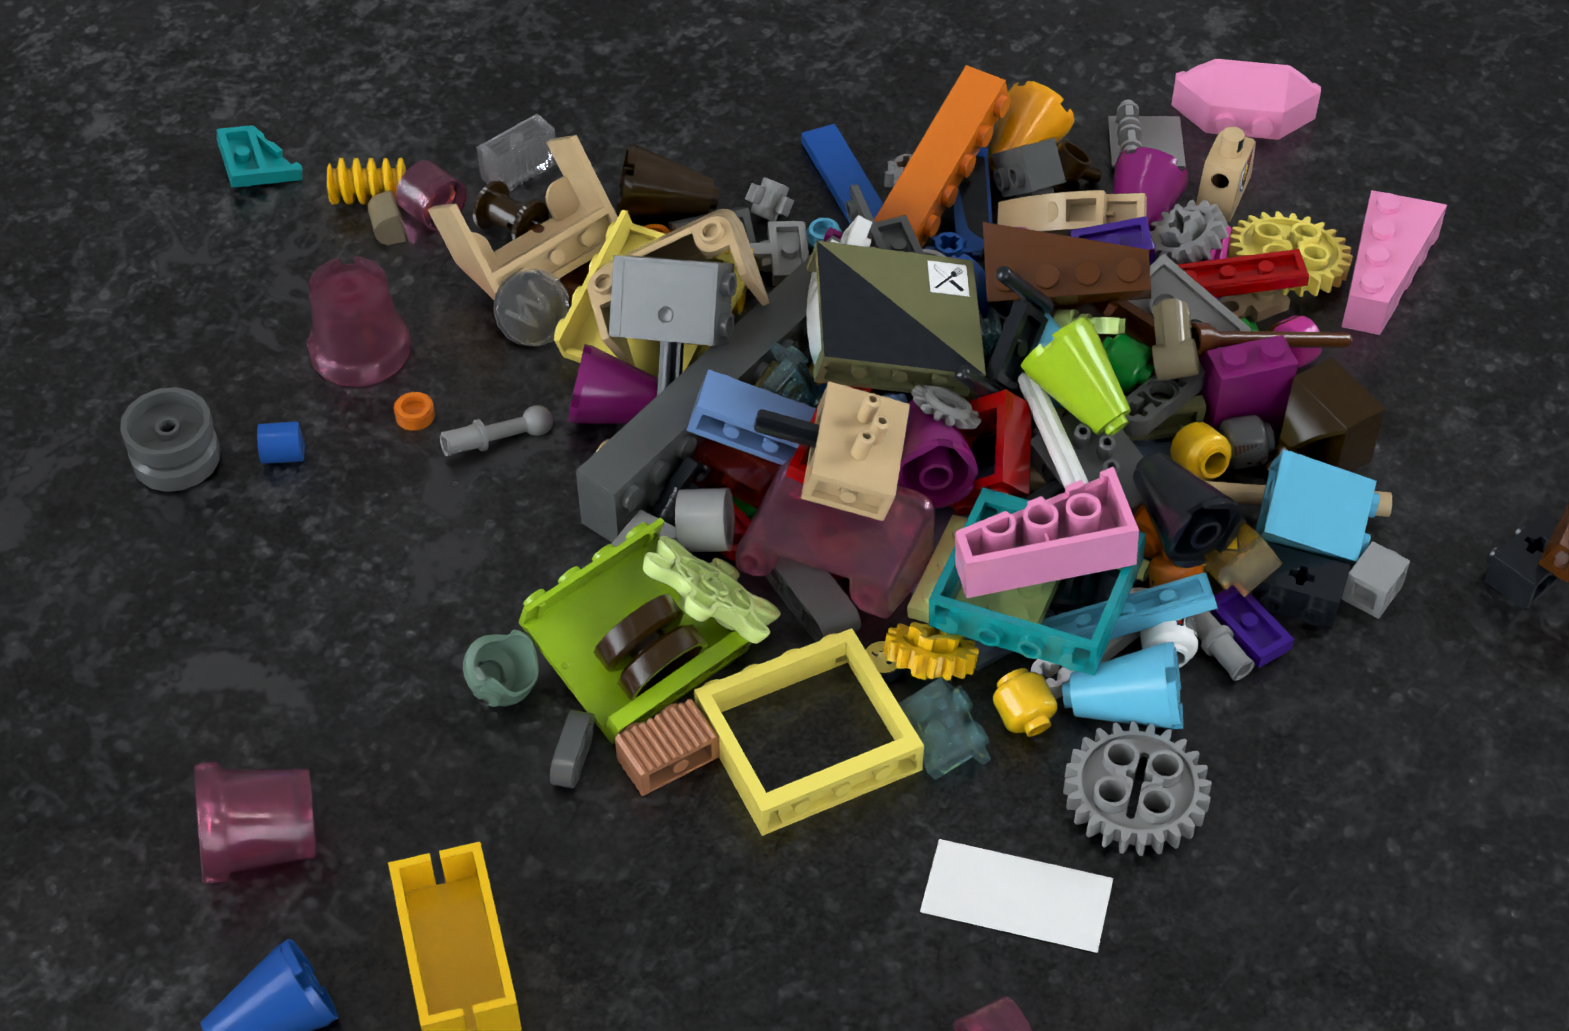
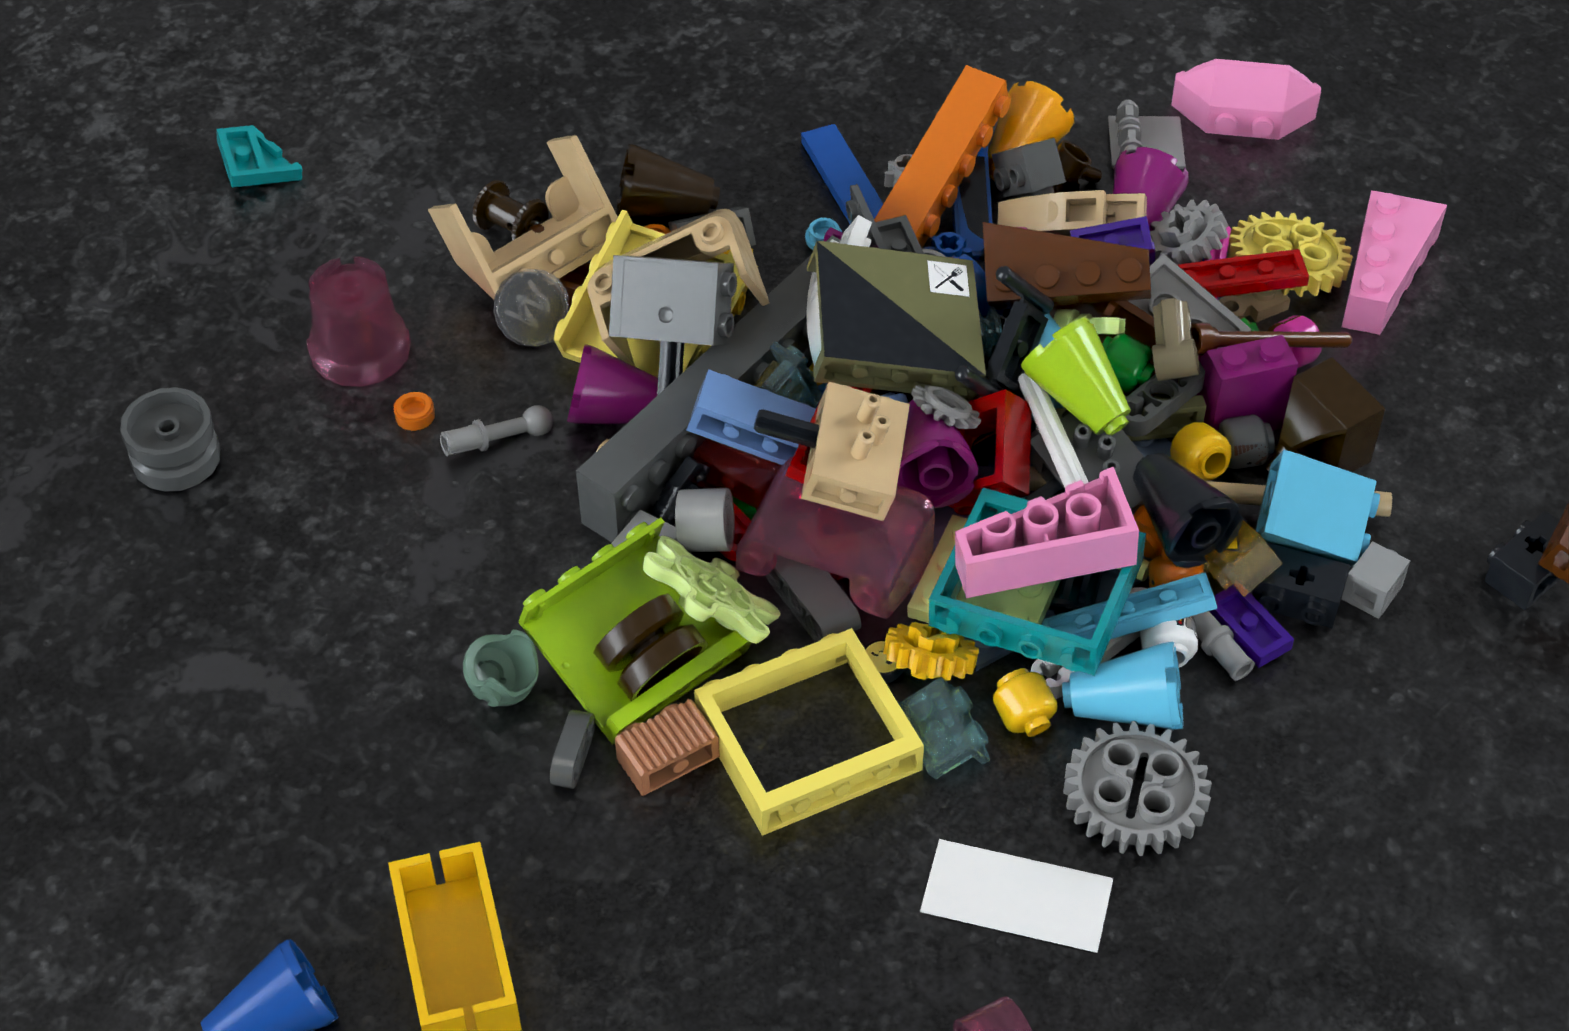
clear pink piece [194,761,315,884] -> none
blue brick [257,421,305,464] -> none
yellow piece [327,158,407,205] -> none
dark tan brick [368,190,408,245] -> none
clear pink piece [396,160,467,230] -> none
clear brick [476,114,558,192] -> none
light grey gear [745,177,794,221] -> none
light grey hinge [750,221,809,286] -> none
tan torso [1196,127,1256,222] -> none

